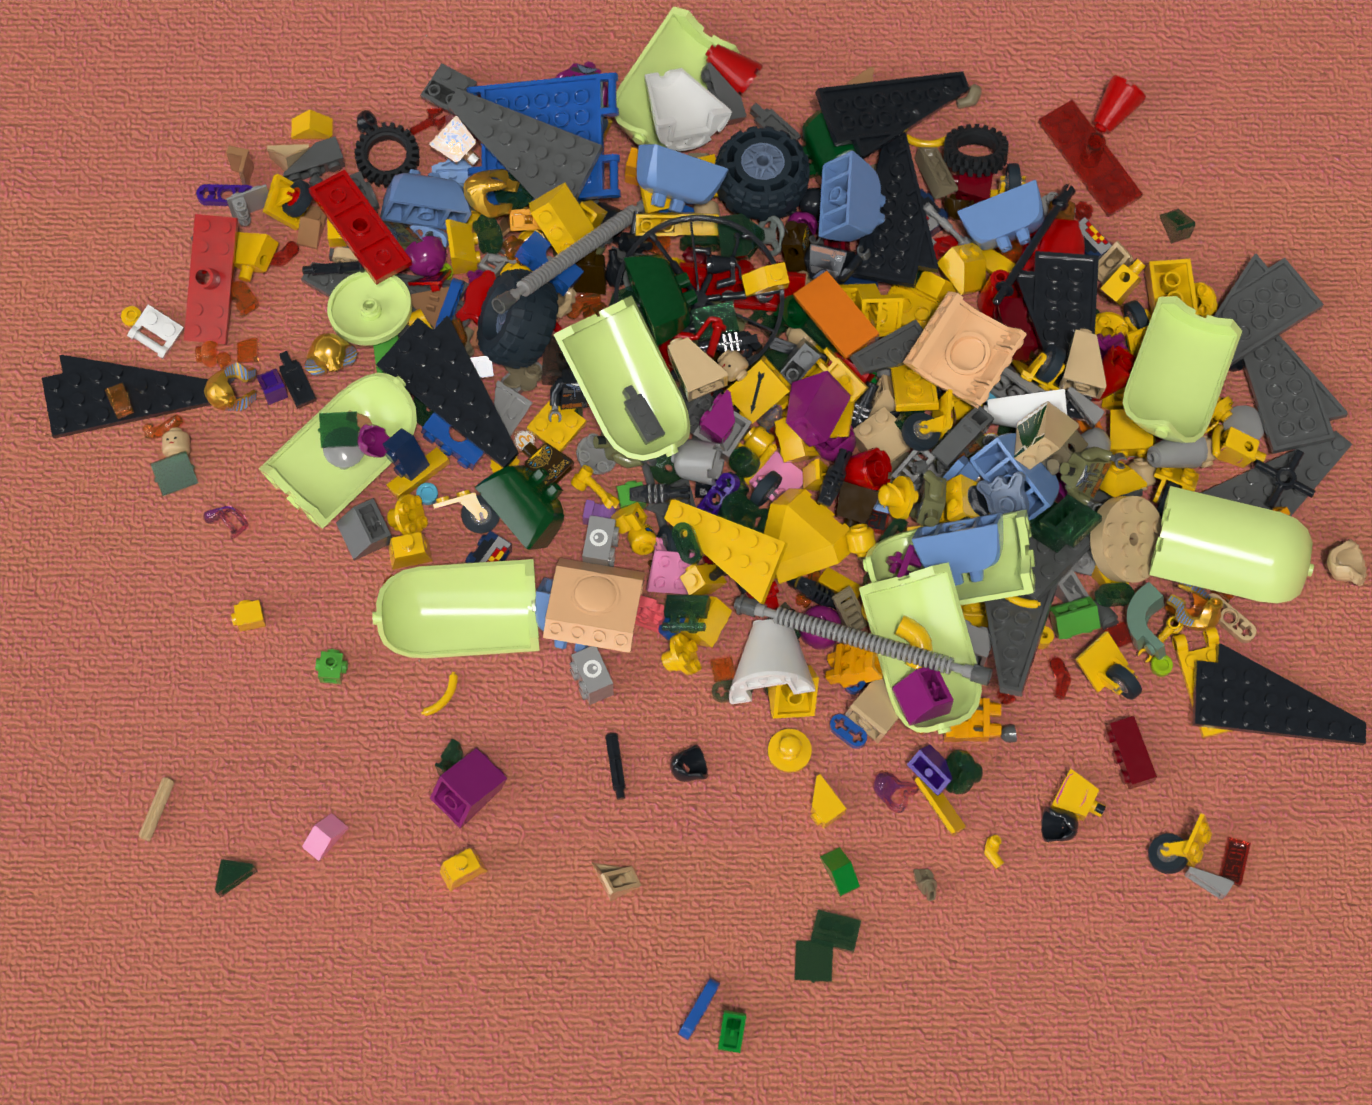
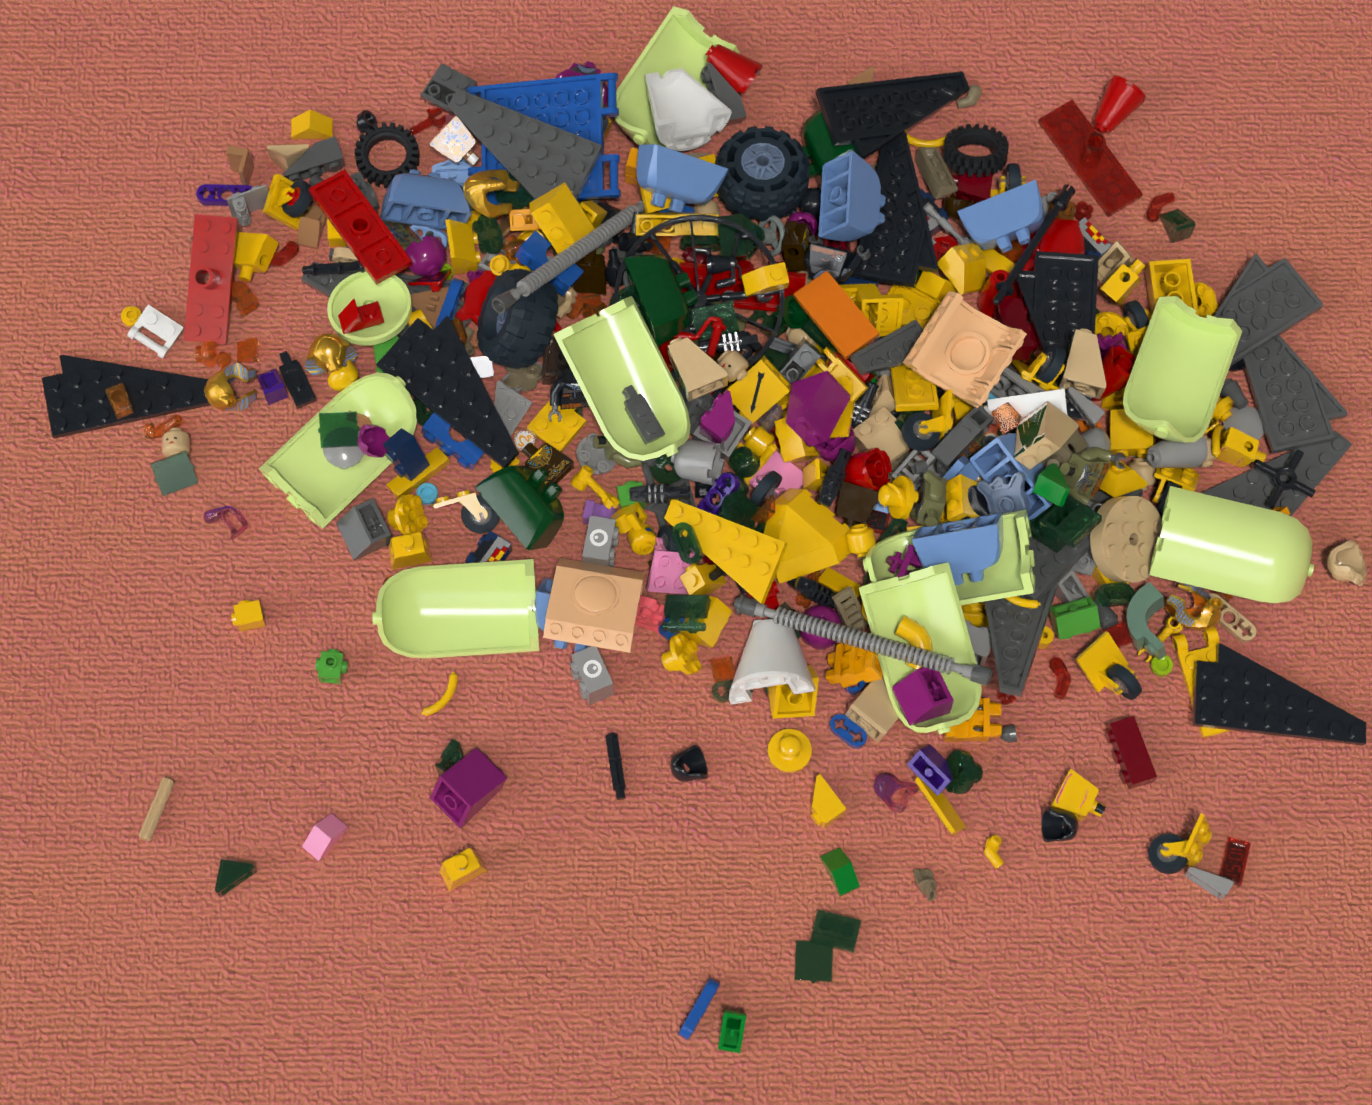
tan slope [591,862,642,901] -> none
dark grey hinge [750,103,801,141] -> none
none -> yellow hair [327,360,359,392]
none -> red slope [338,299,384,335]
none -> yellow plate [490,255,510,276]
none -> clear orange slope [751,495,775,524]
none -> clear orange slope [992,402,1022,434]
none -> green slope [1032,463,1070,507]
none -> clear red arm [1146,192,1175,222]
none -> dark grey cone [1220,378,1249,410]

